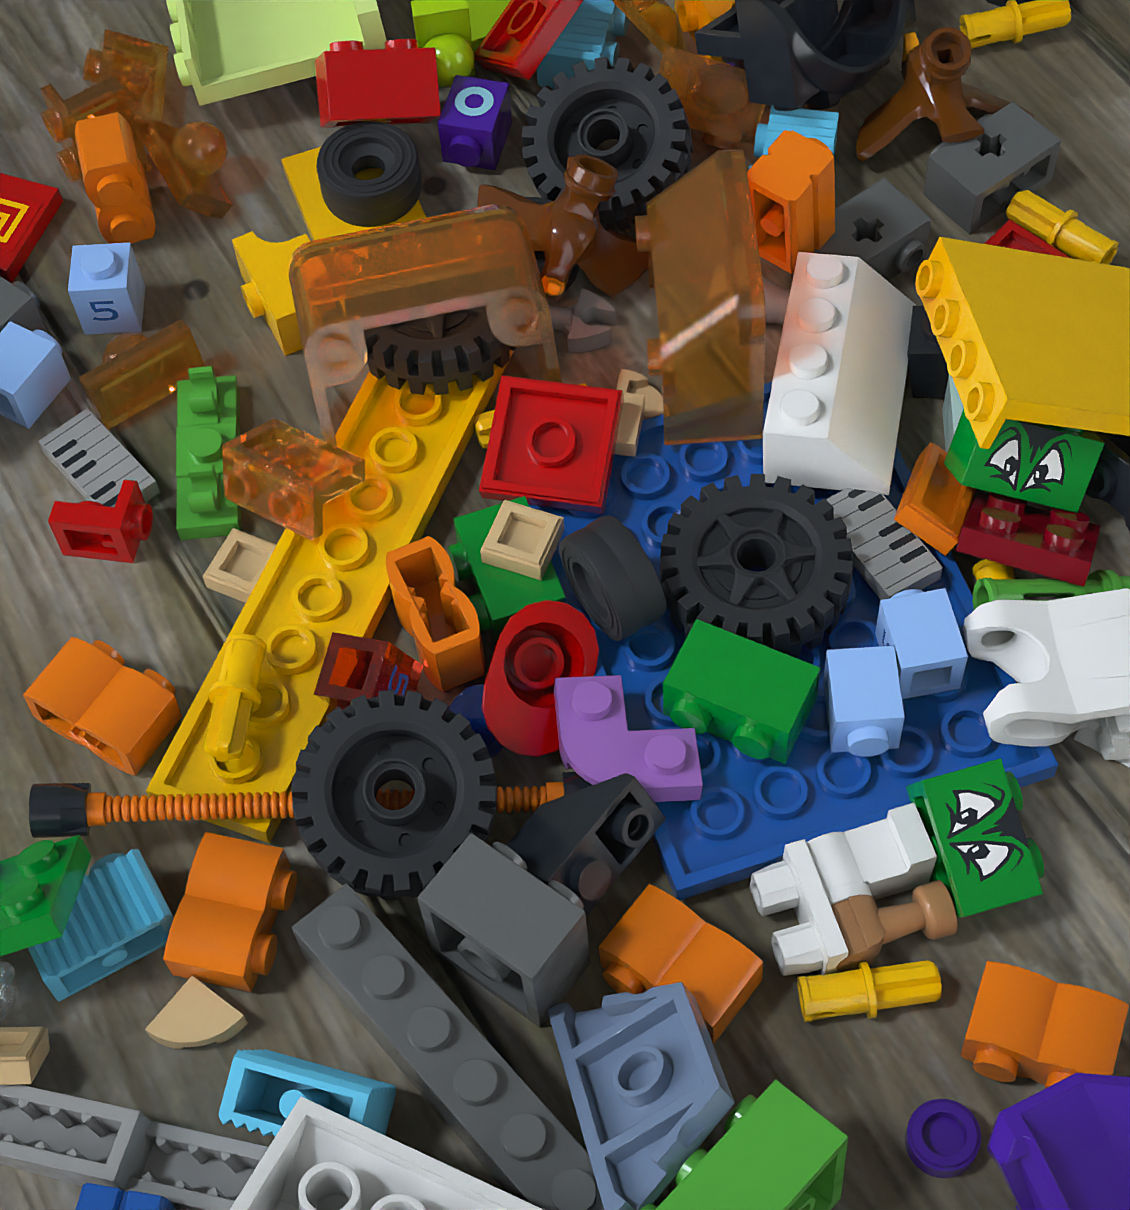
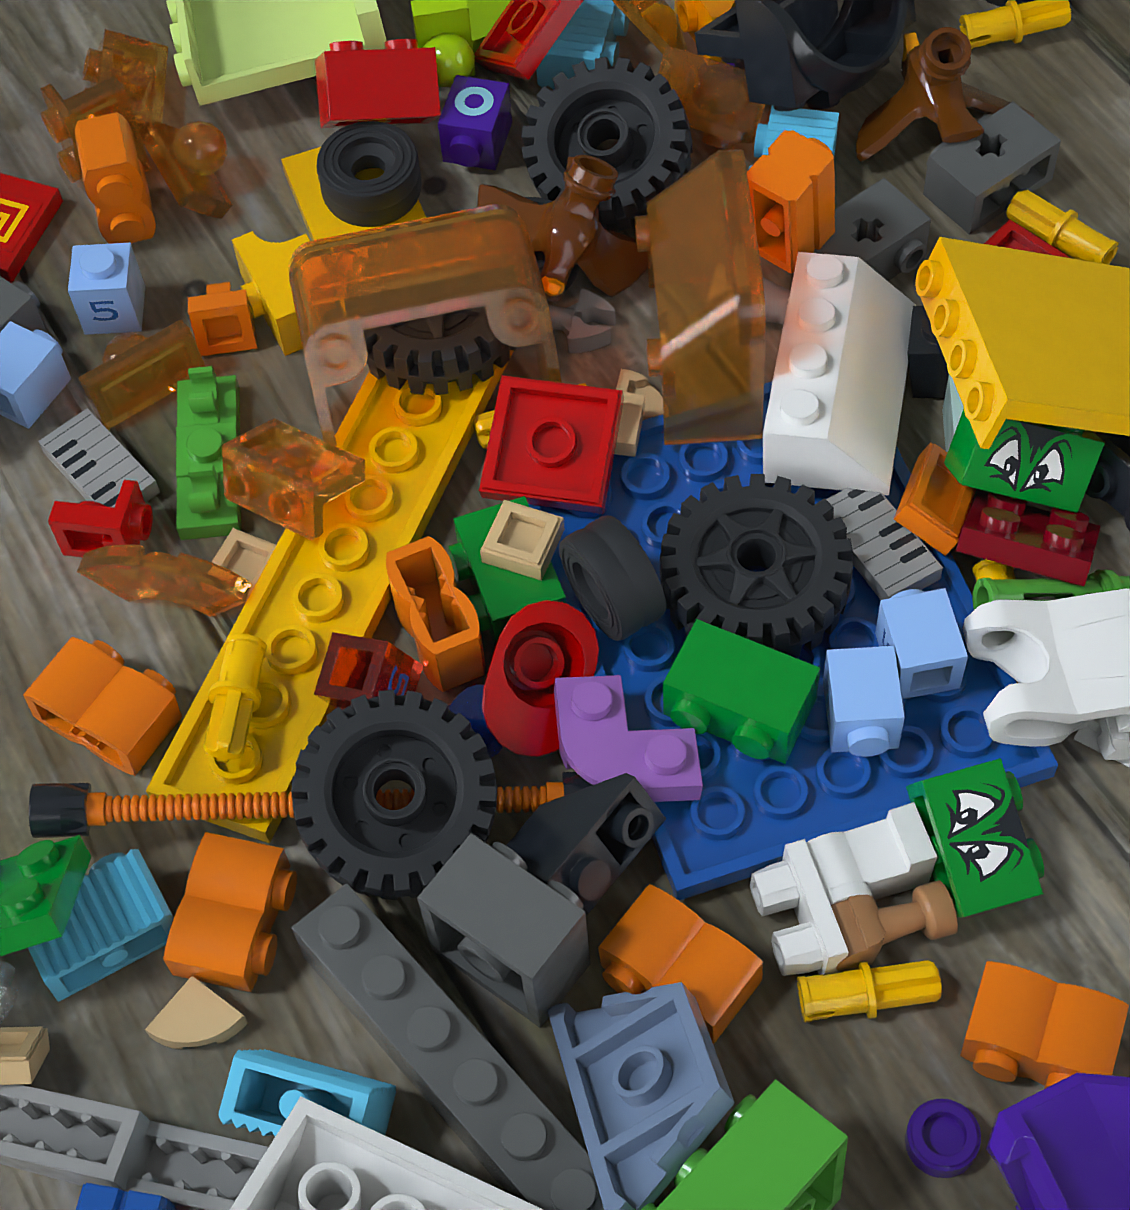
none -> clear orange tile [77,545,252,617]
none -> orange tile [188,281,257,357]

